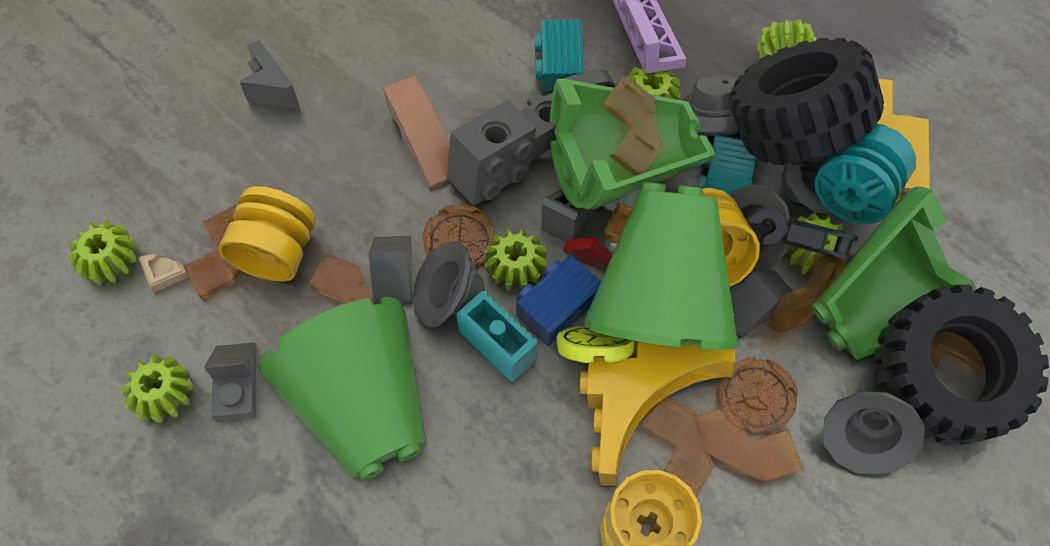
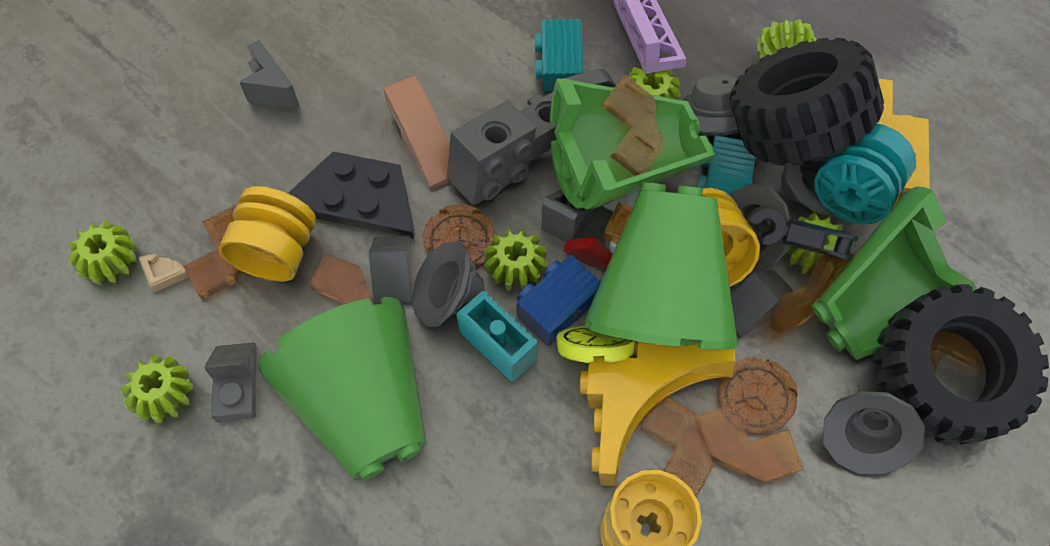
none -> black wing [287,151,415,239]

